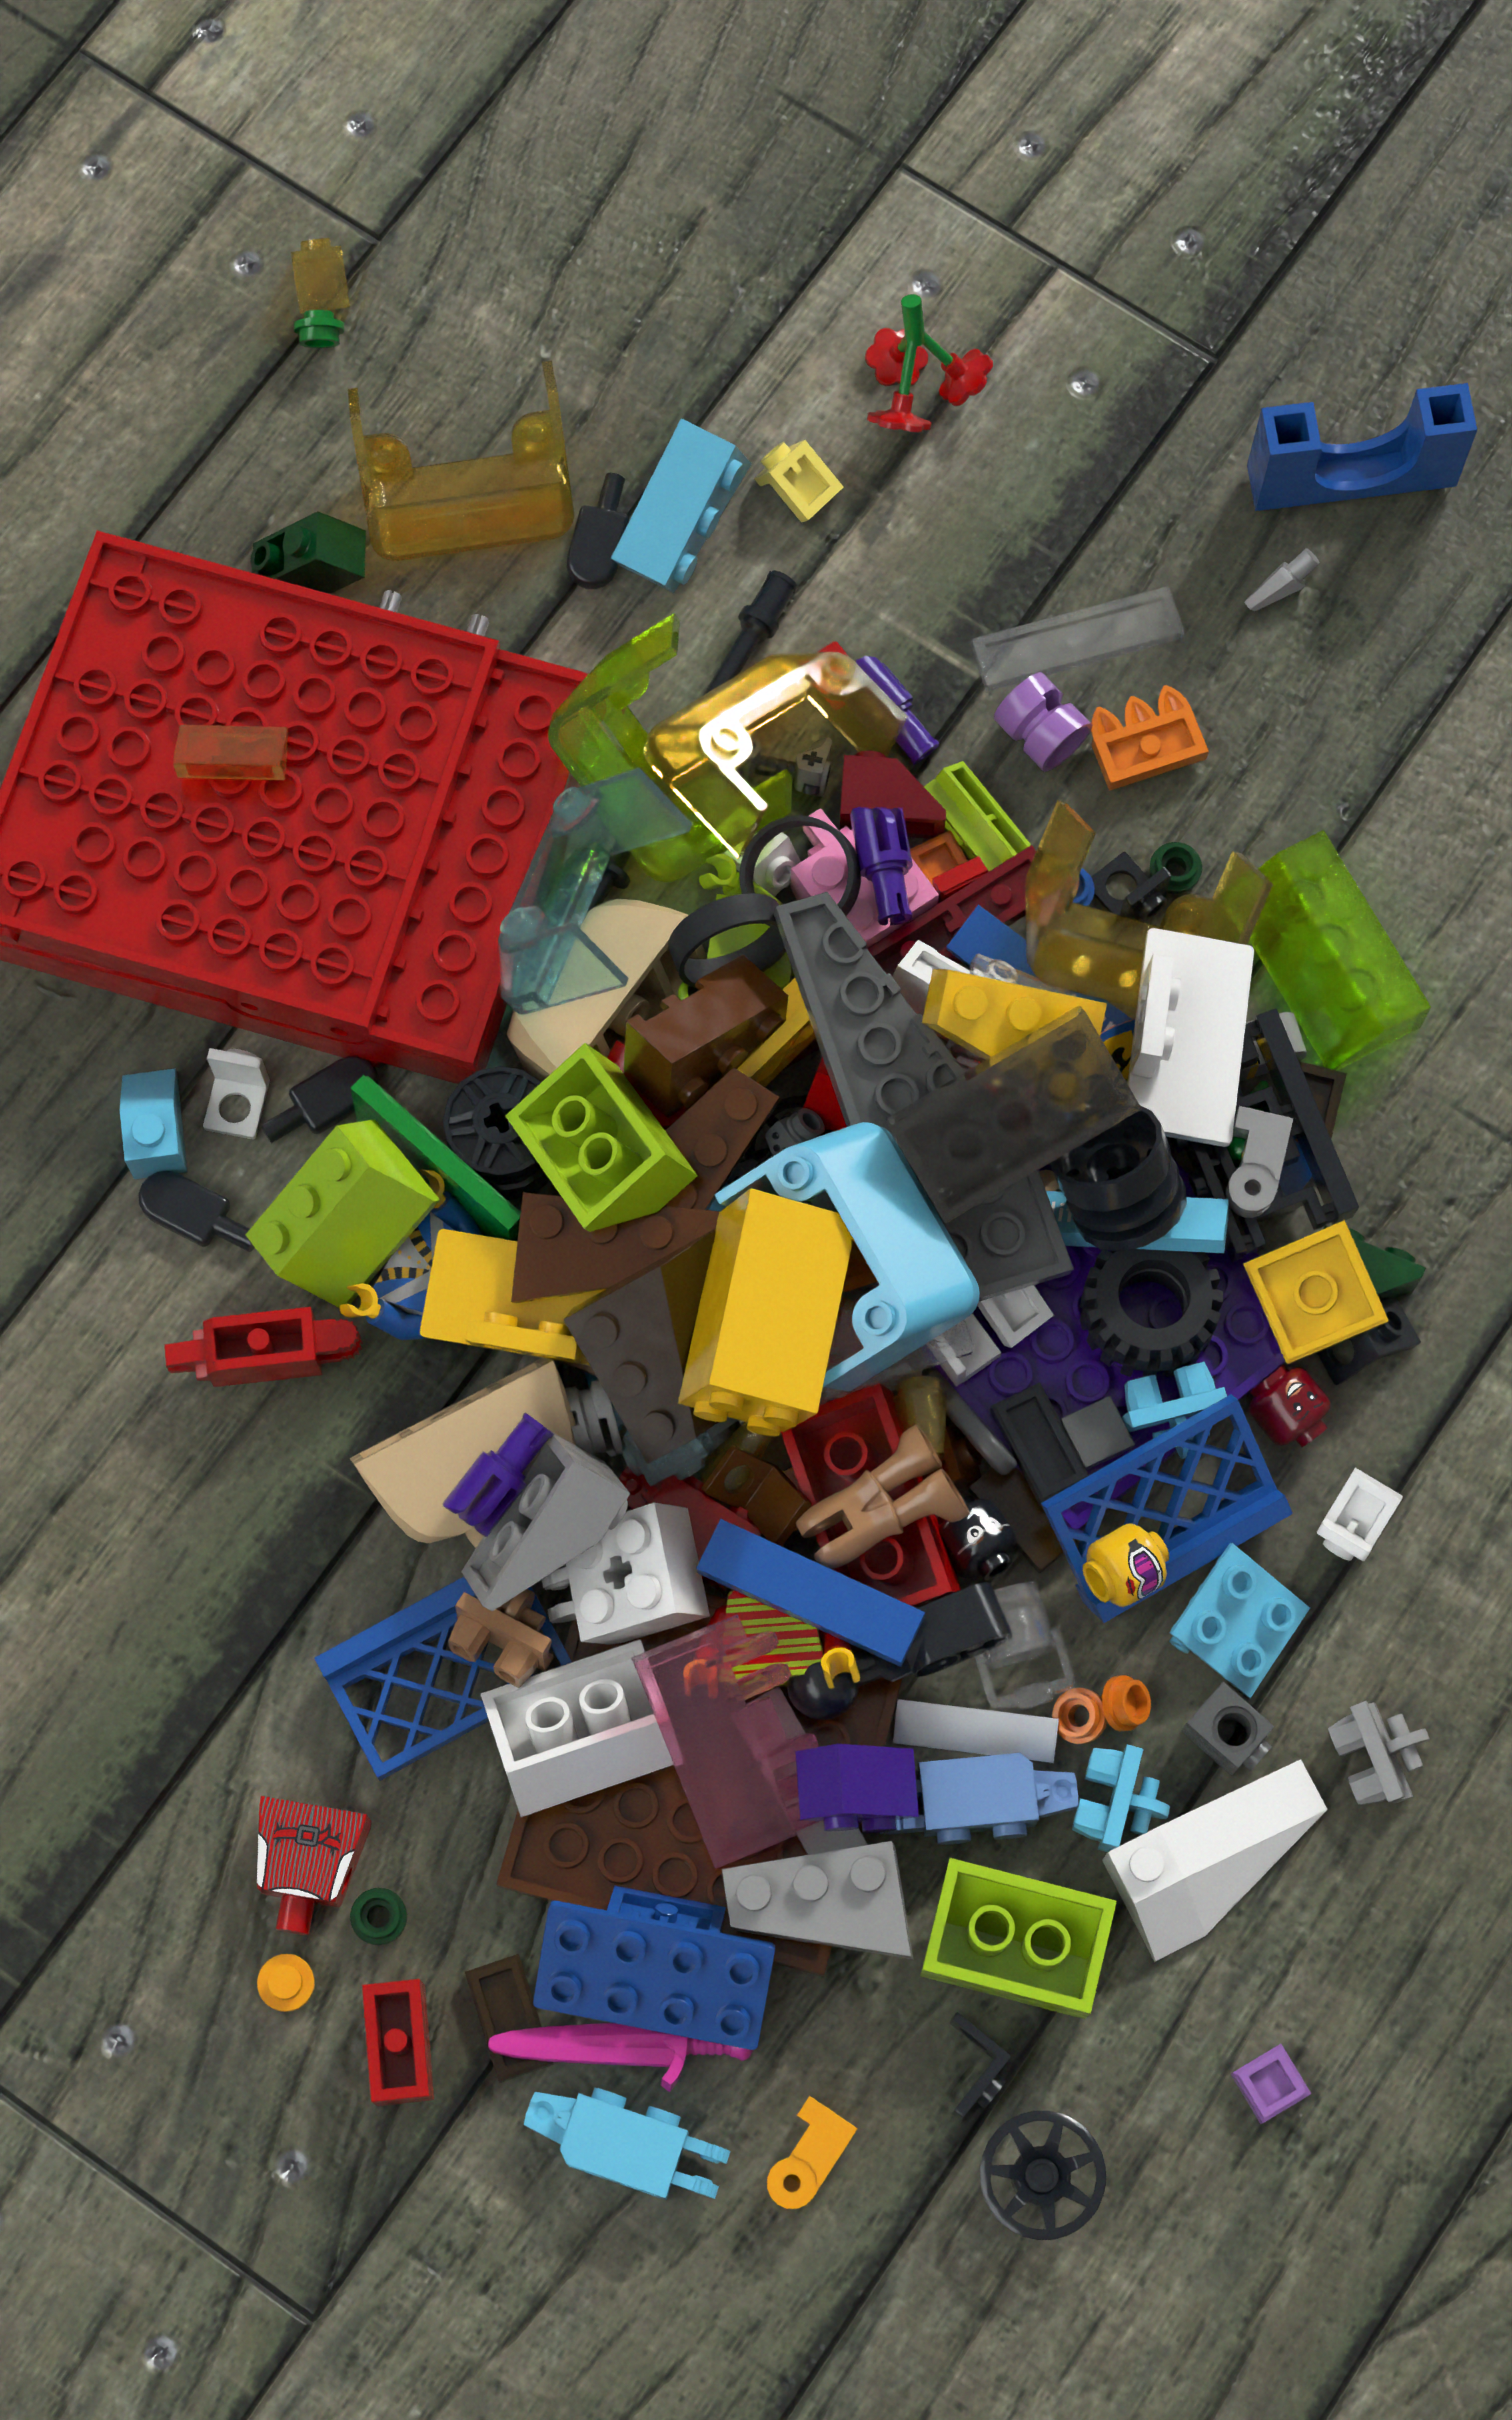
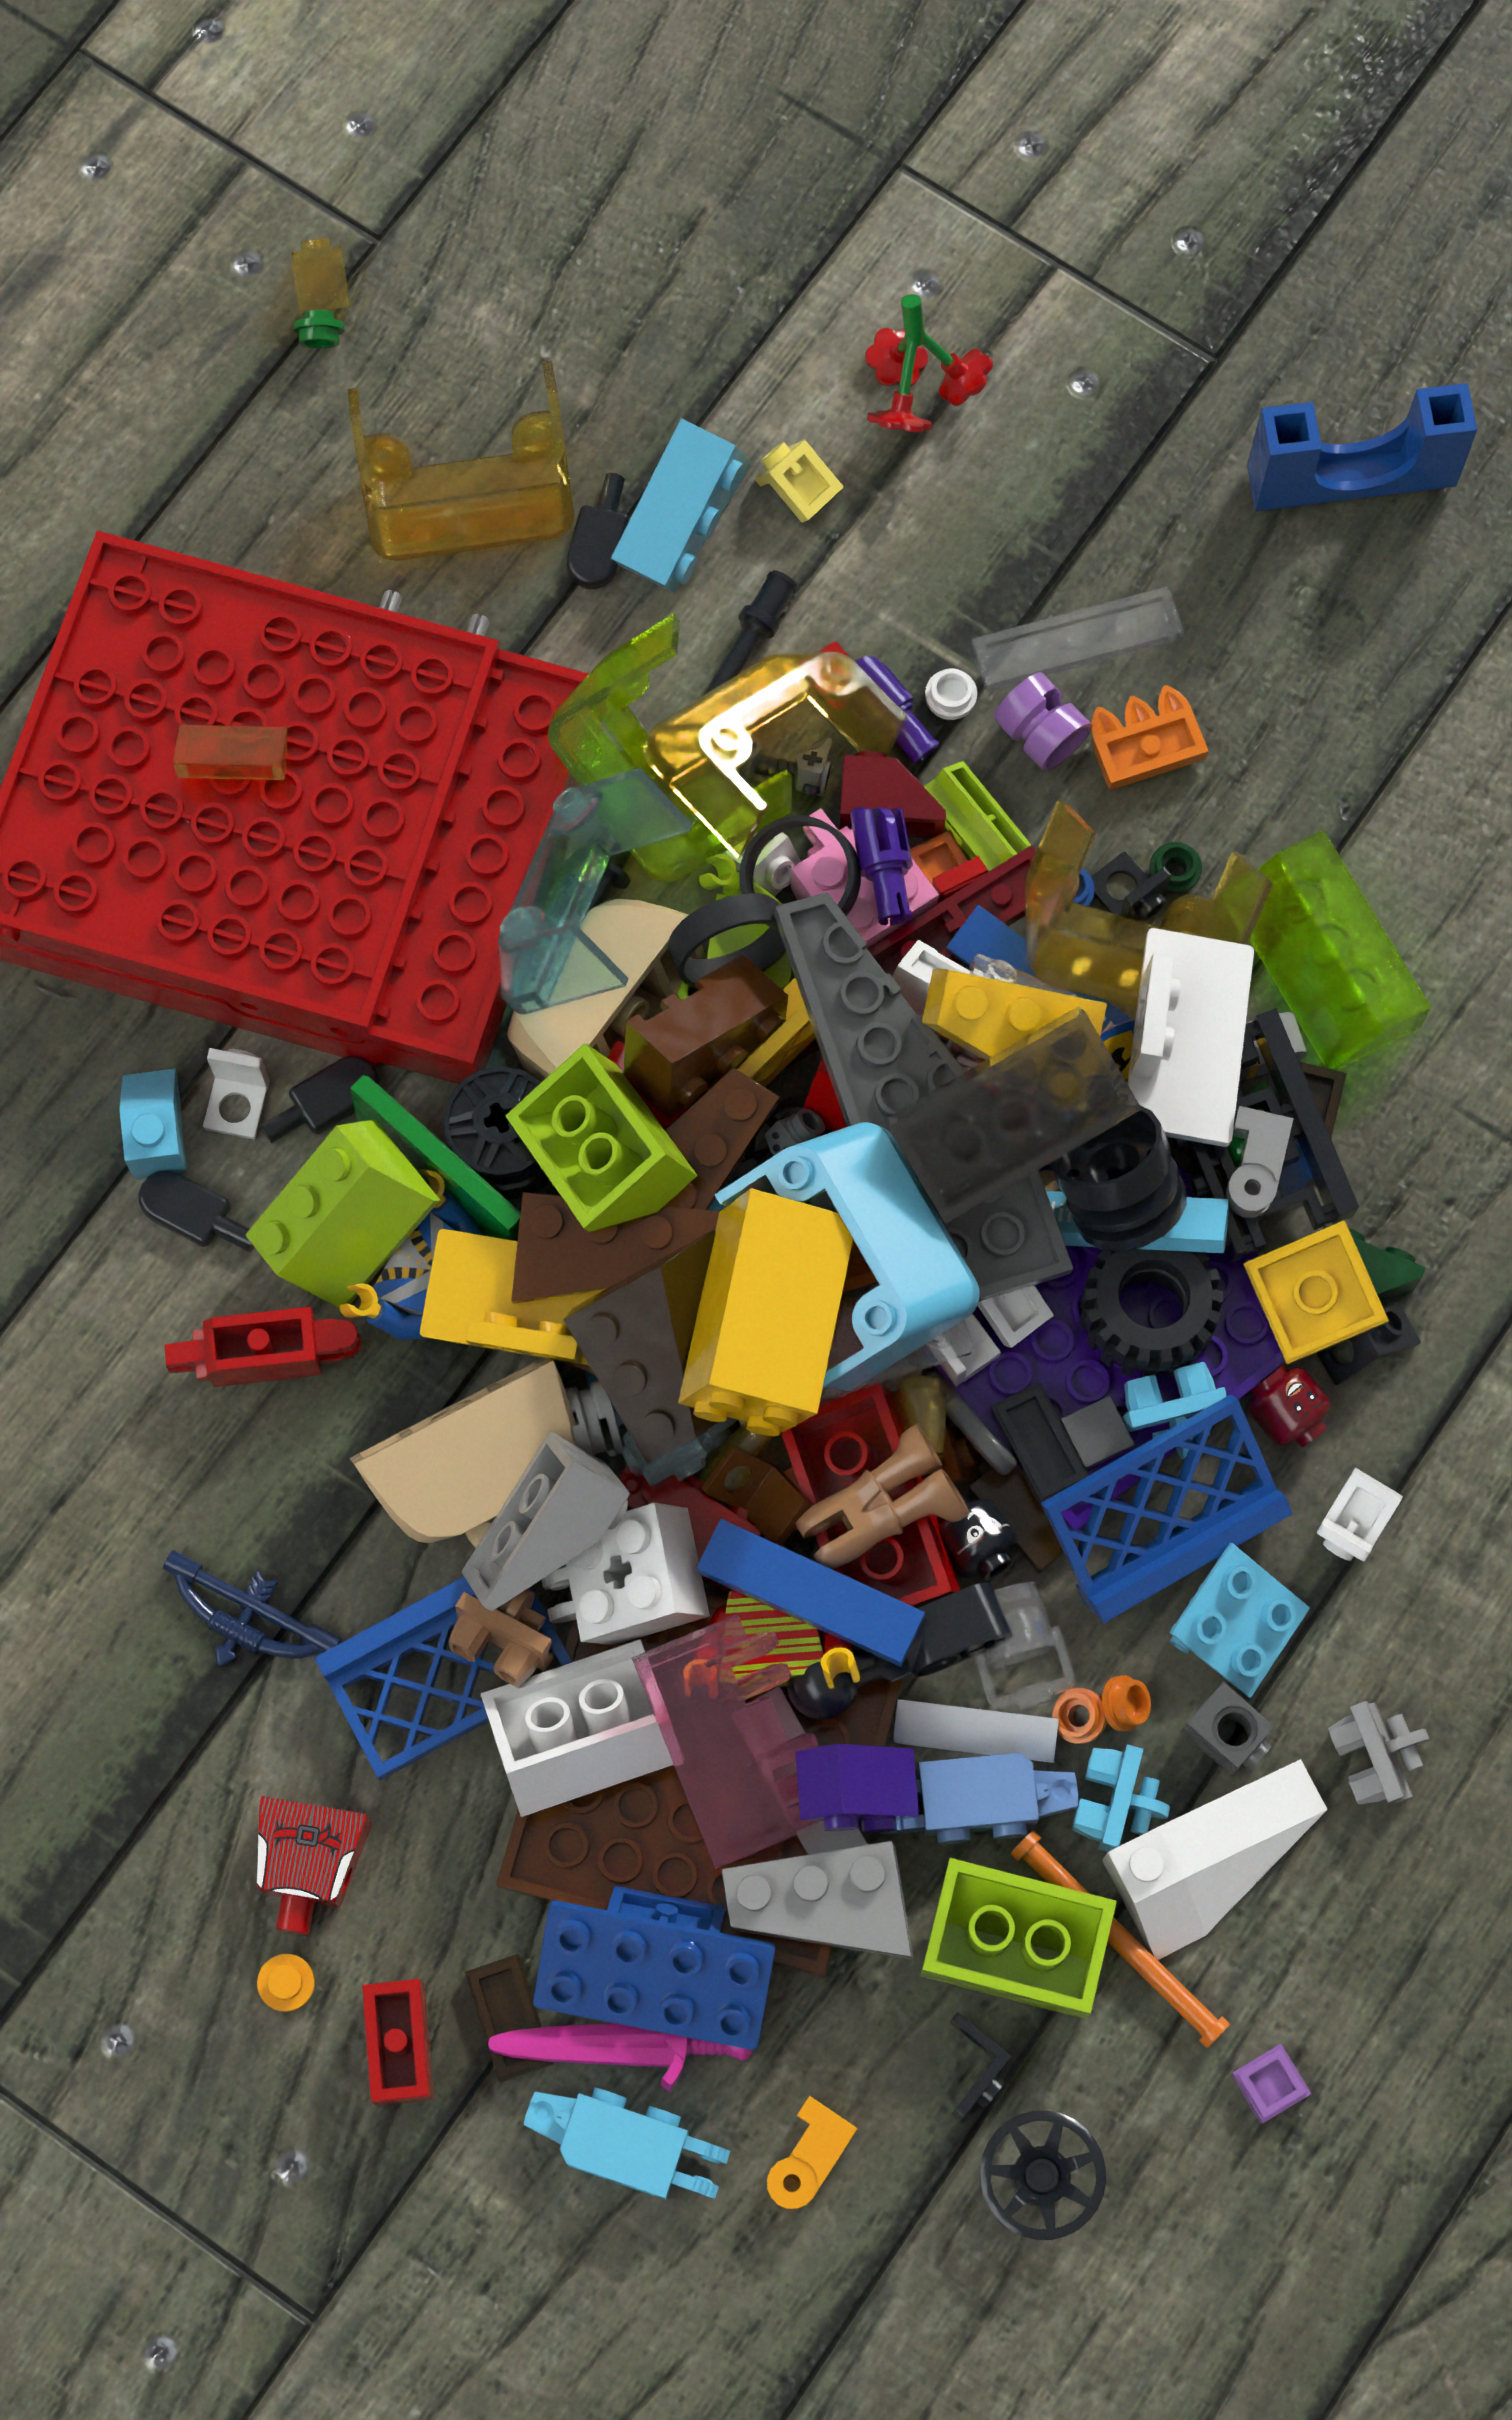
dark green slope [250,511,366,593] -> none
dark green plate [350,1888,407,1946] -> none
dark purple arm [443,1412,554,1537] -> none
yellow head [1082,1523,1169,1607] -> none
light grey bar [1244,548,1320,611] -> none
none -> dark blue piece [163,1550,342,1666]
none -> white plate [925,668,977,720]
none -> orange bar [1010,1830,1230,2048]

